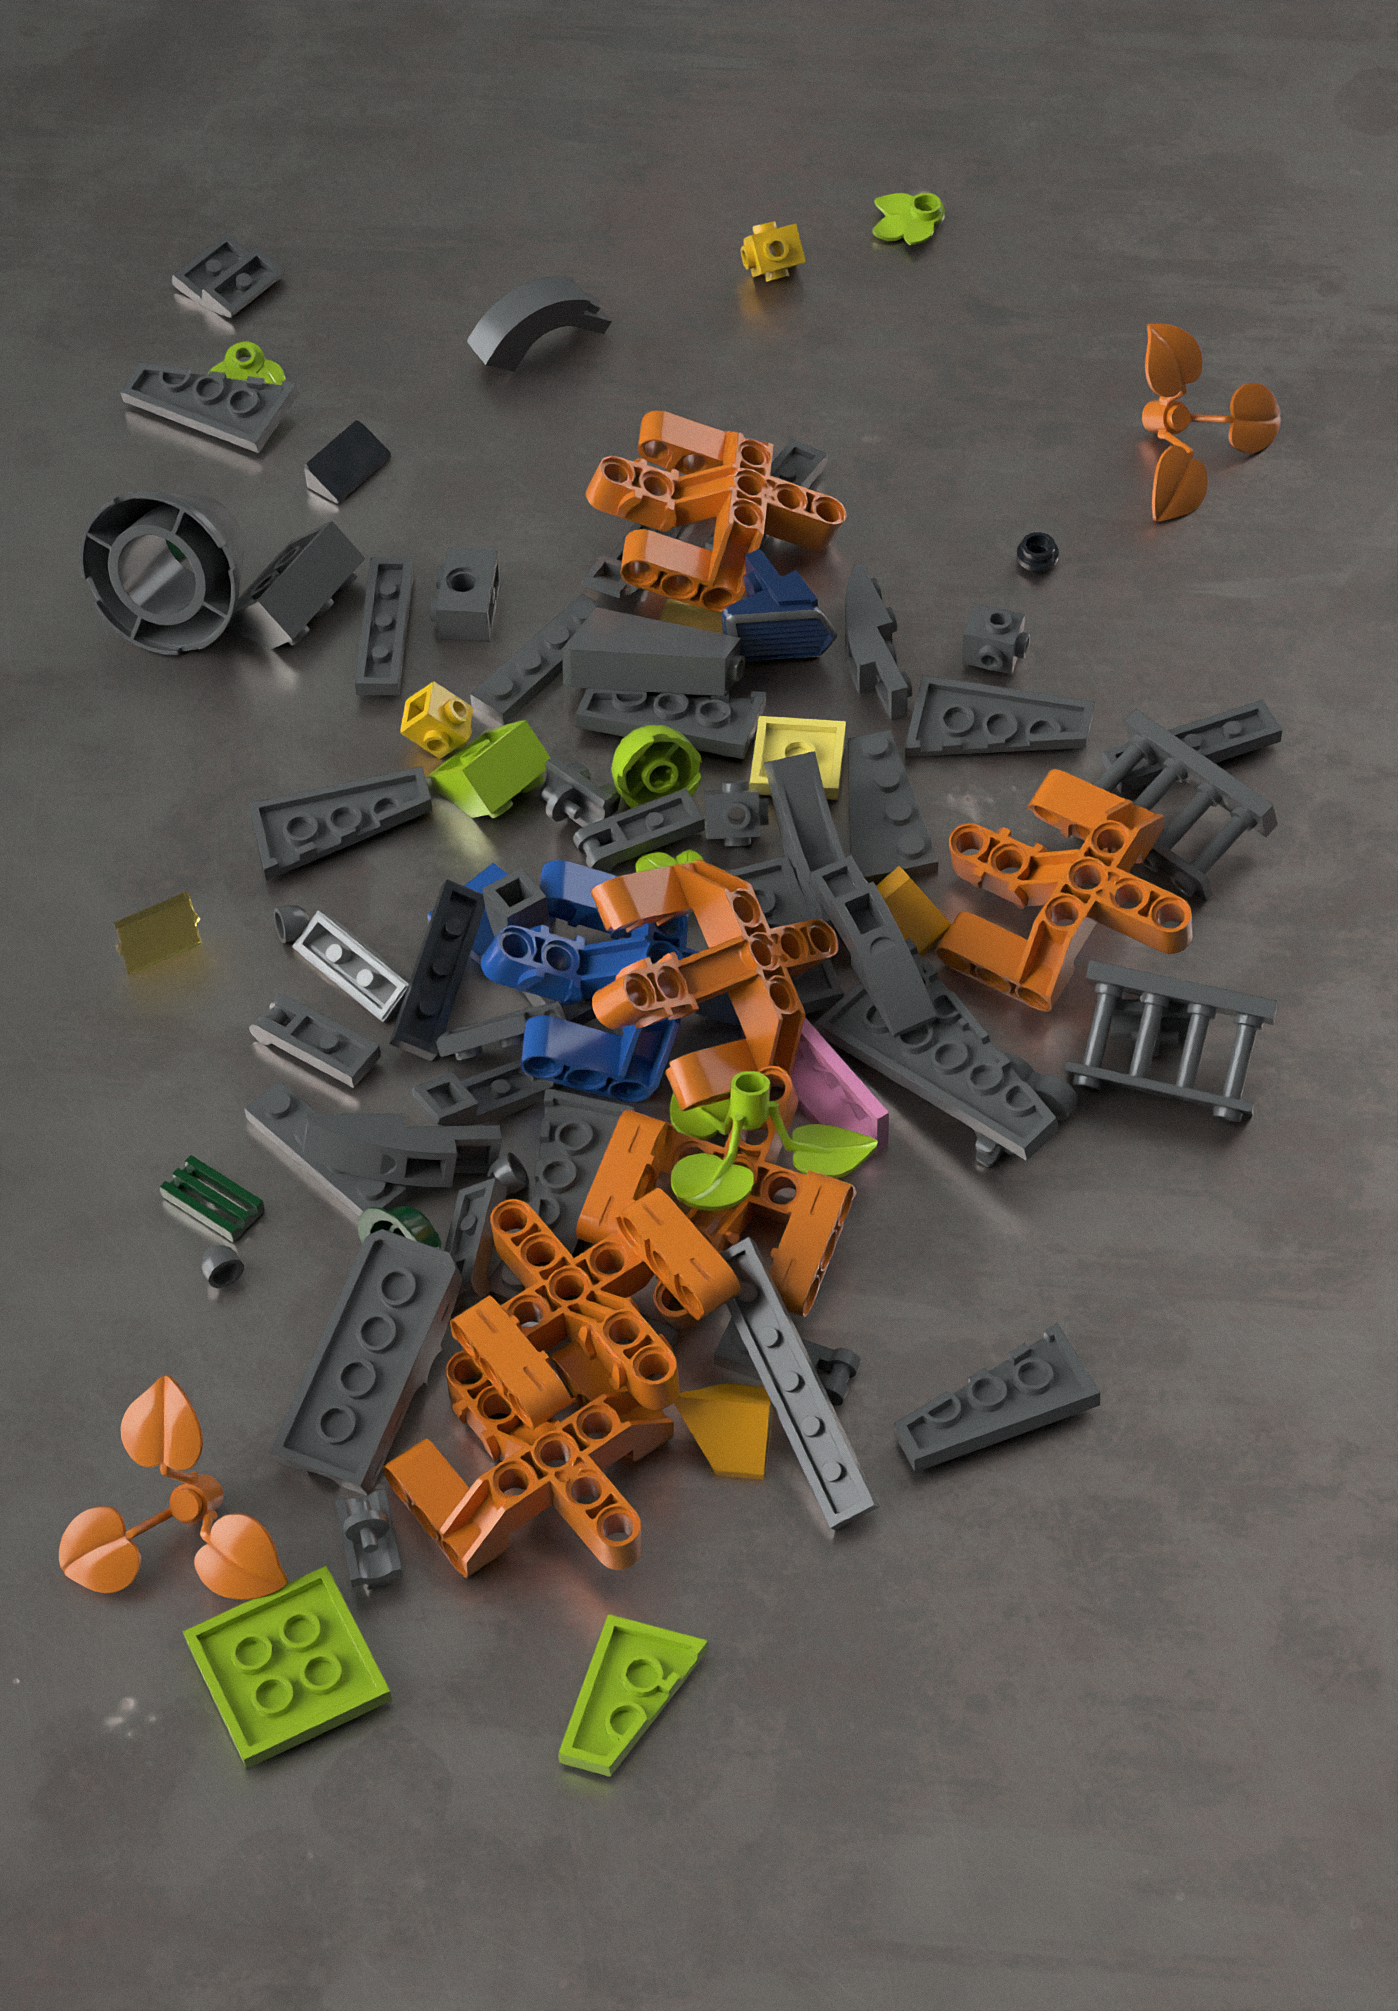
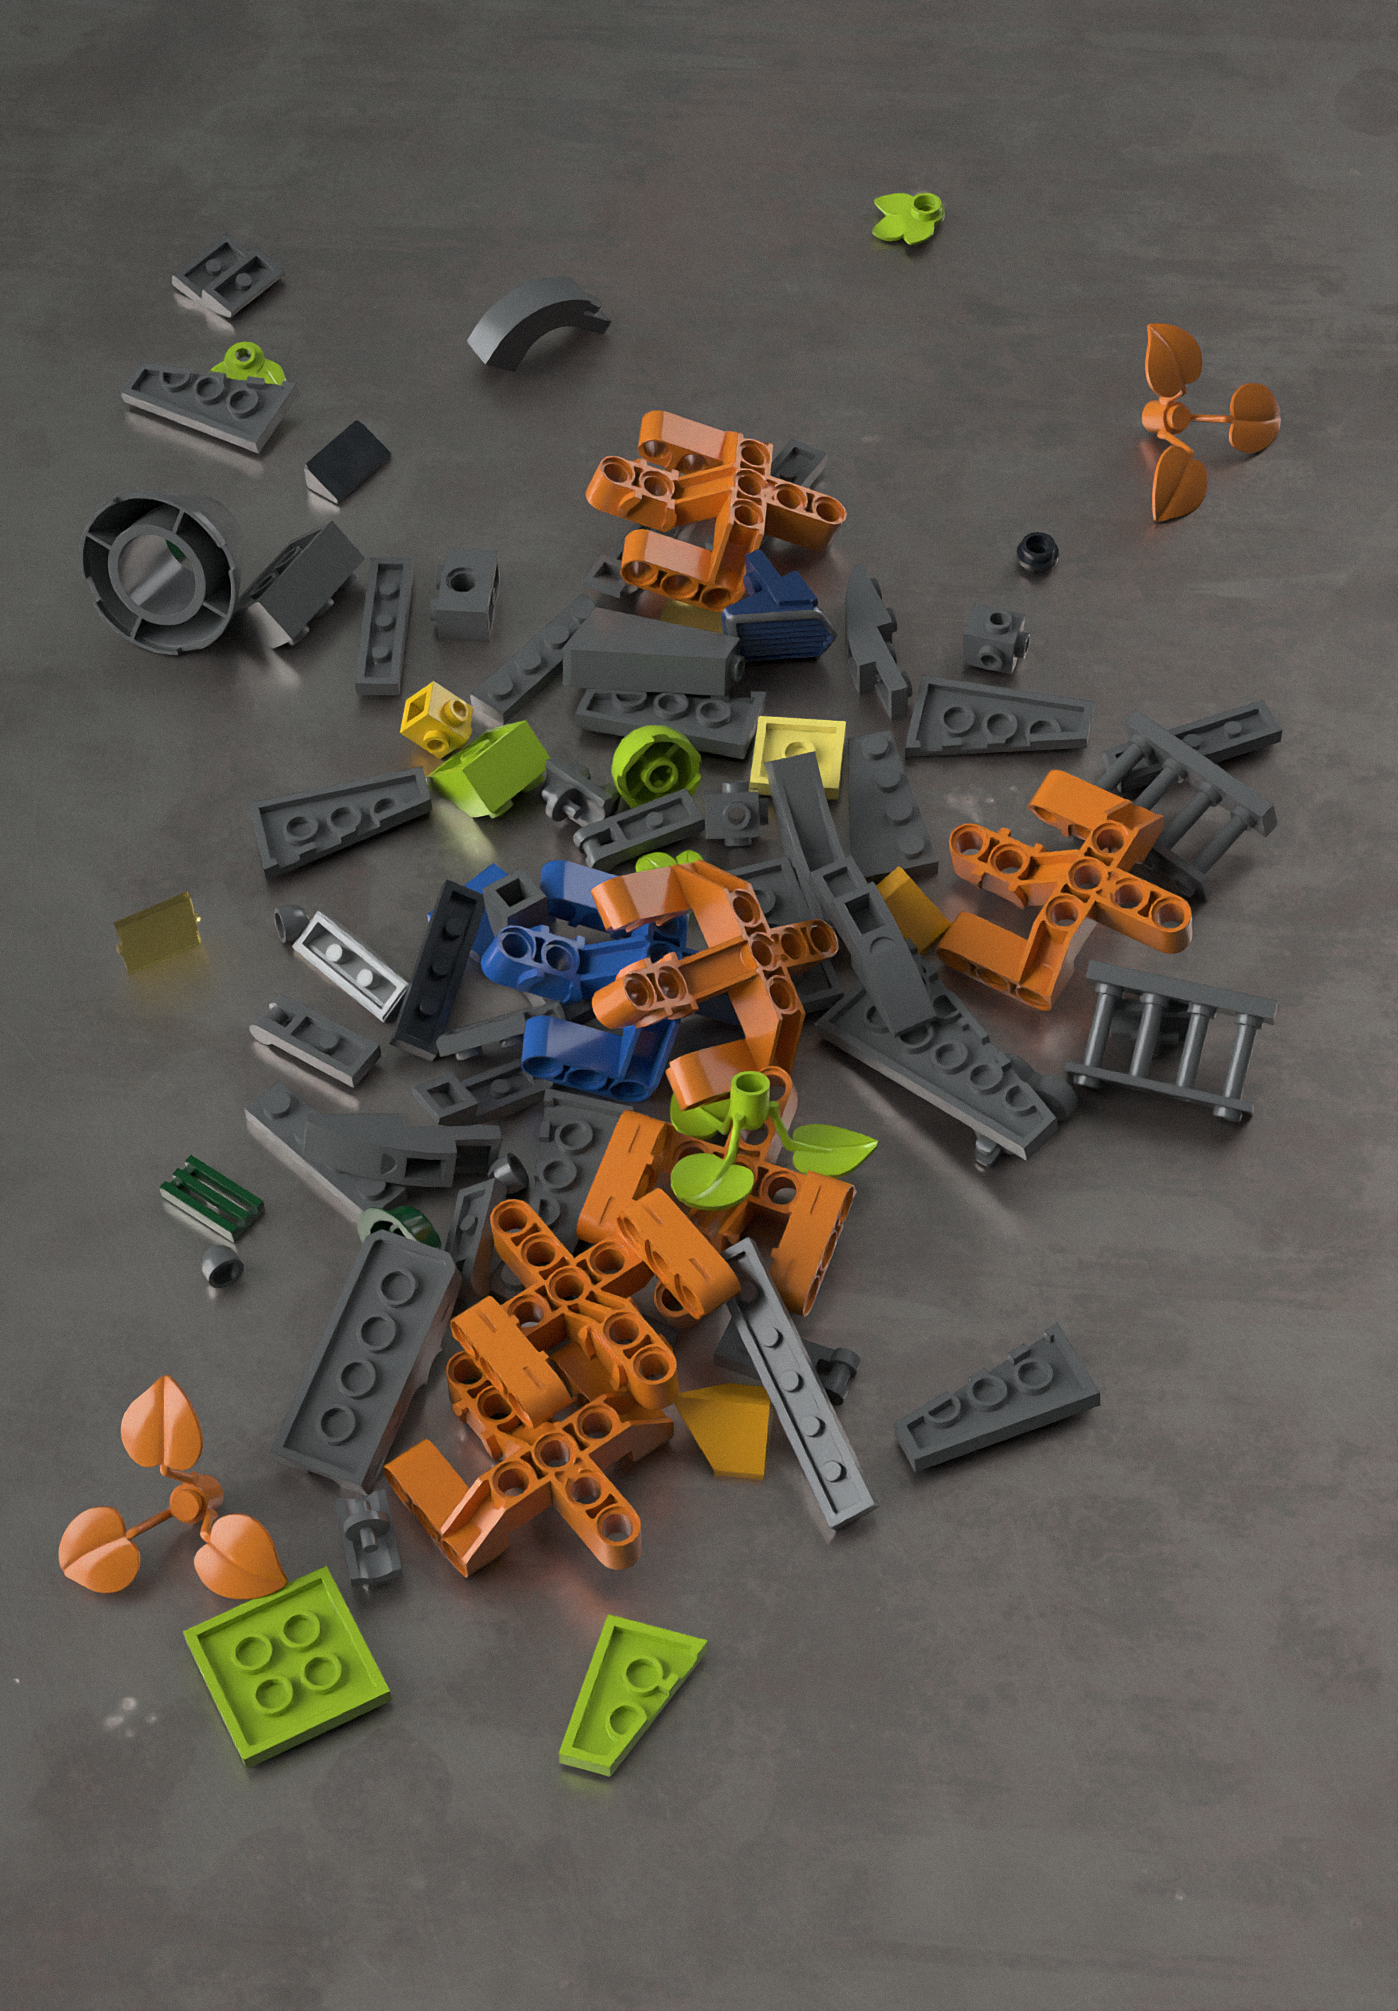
yellow brick [741,221,806,282] -> none
bright pink fence [741,1018,889,1155] -> none

